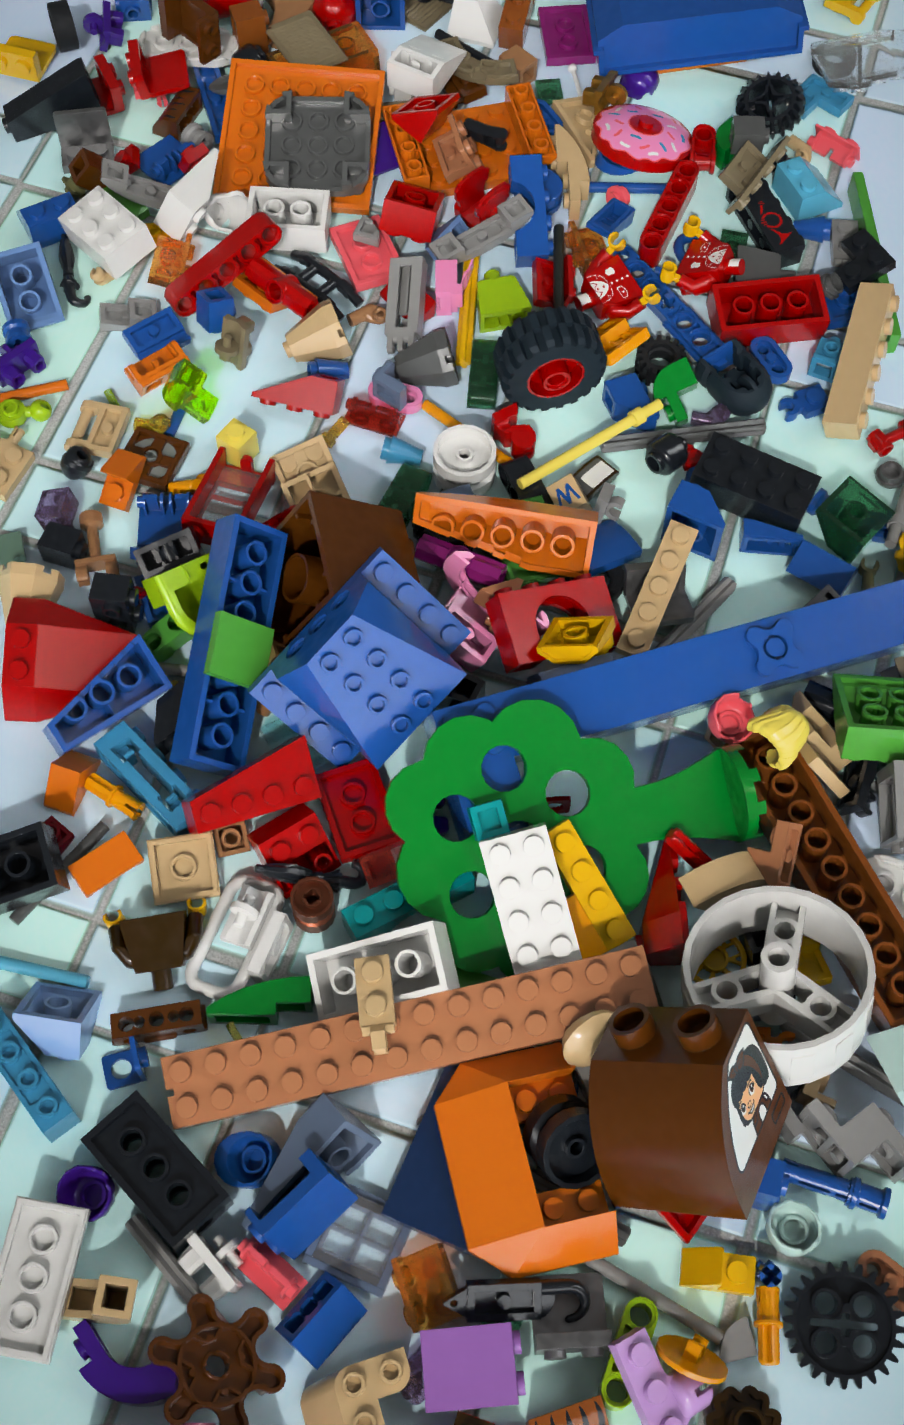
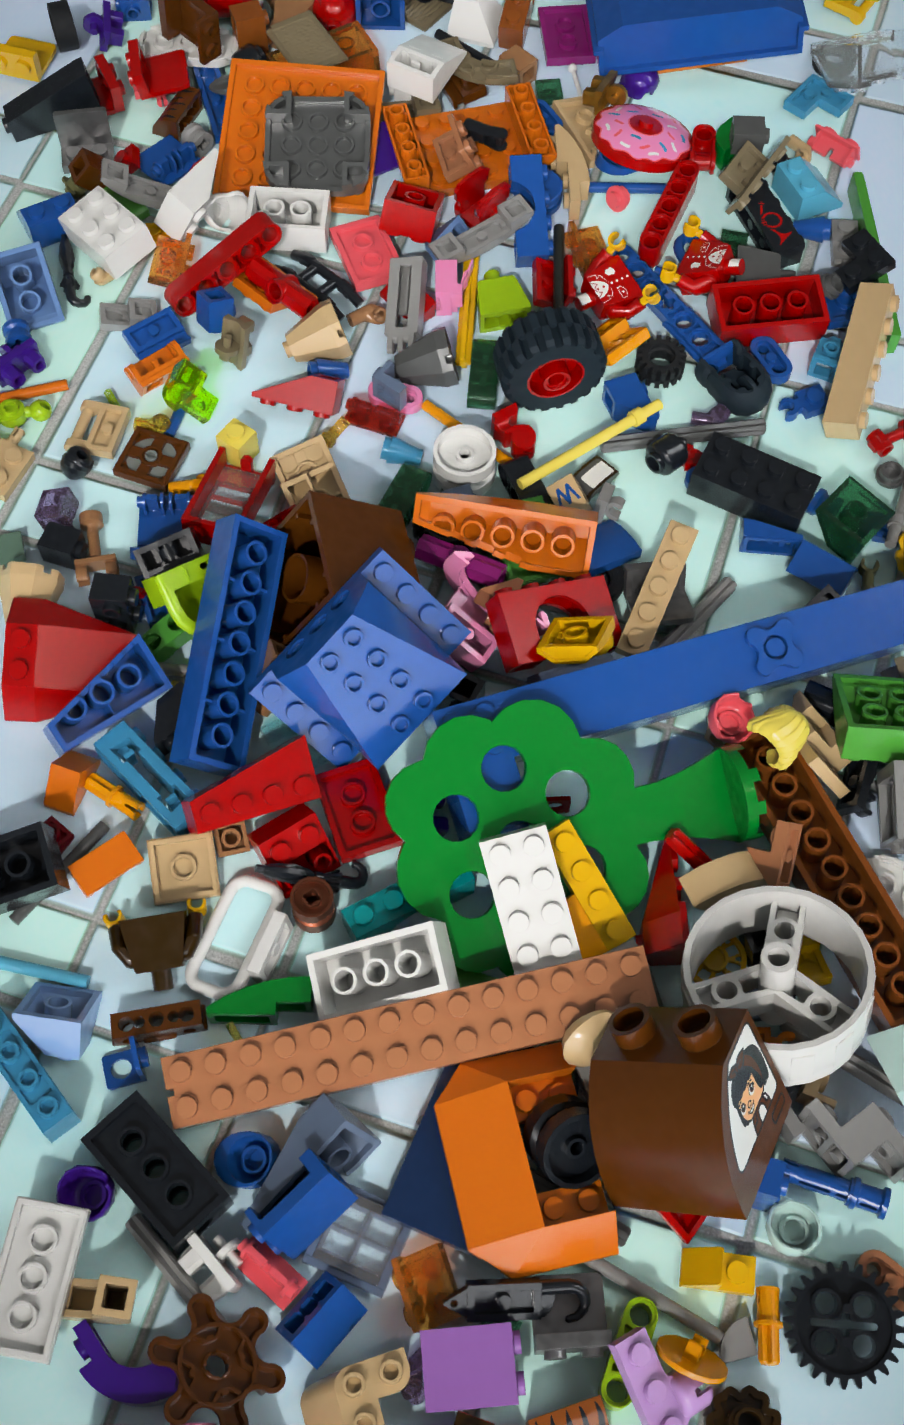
orange slope [98,448,147,513] -> none
red plate [178,142,209,174] -> none
bright green tile [203,610,275,688] -> none
white hips [219,884,276,951] -> none
light grey tile [353,215,380,247] -> none
tan hinge [354,954,397,1055] -> none
clear red brick [358,844,398,889] -> none
red slope [391,93,460,144] -> none
teal plate [467,799,510,841] -> none
blue slope [586,198,636,239] -> none
green brick [653,357,698,428] -> none
blue slope [660,479,726,561] -> none
black gear [736,71,806,140] -> none
blue piece [755,1259,782,1287] -> none

